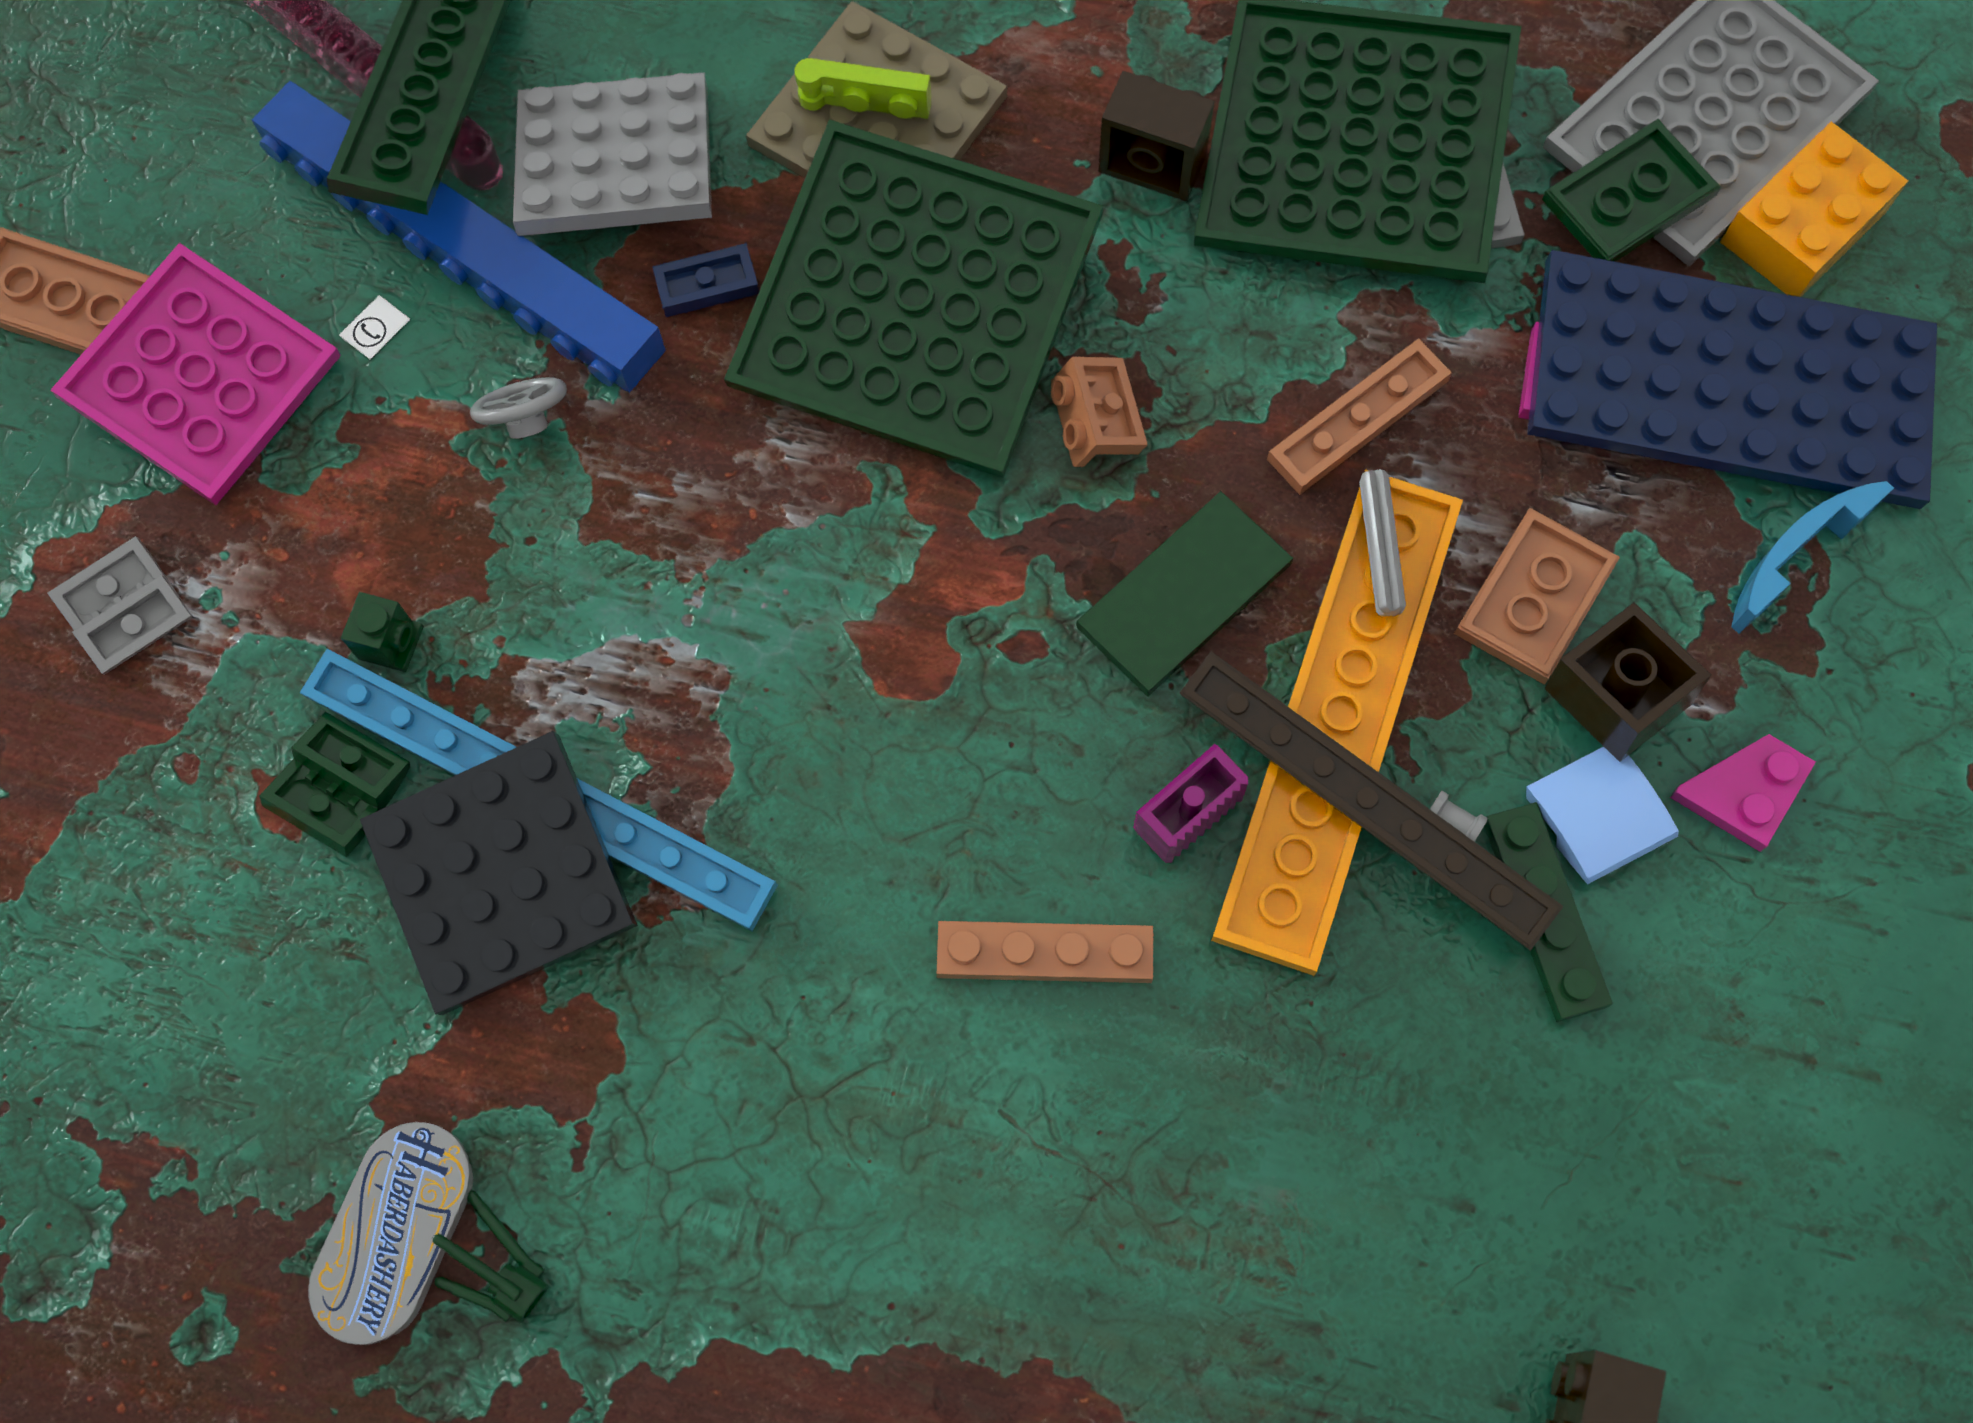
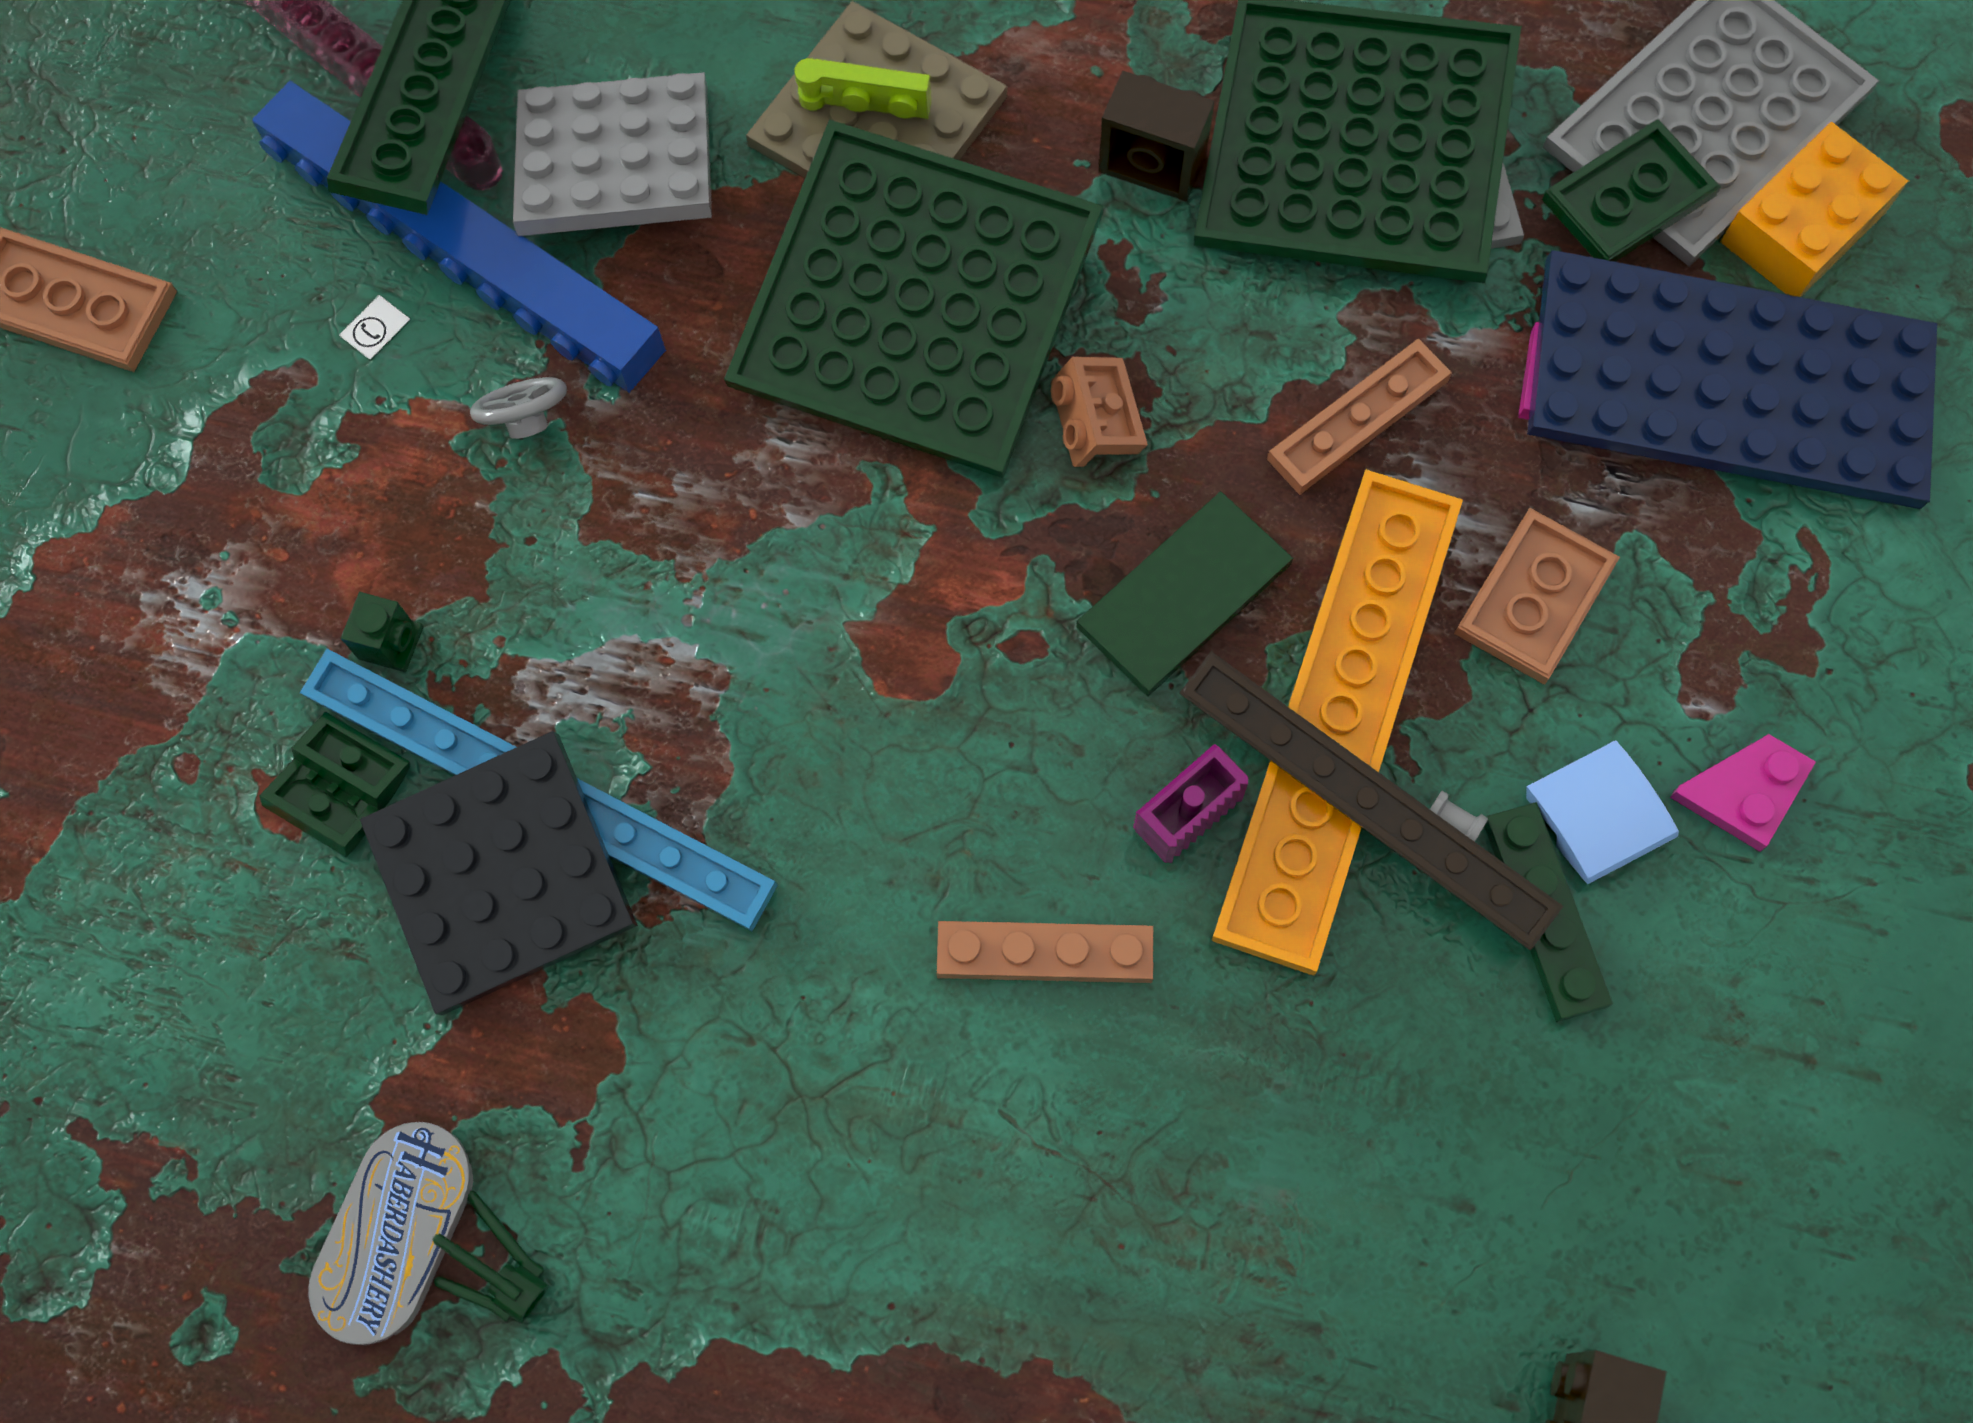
light grey slope [47,536,192,675] -> none
dark pink plate [51,243,341,506] -> none
dark blue plate [652,243,759,317] -> none
light grey axle [1359,470,1406,617] -> none
dark brown brick [1545,602,1712,762] -> none
dark azure slope [1732,481,1894,634] -> none

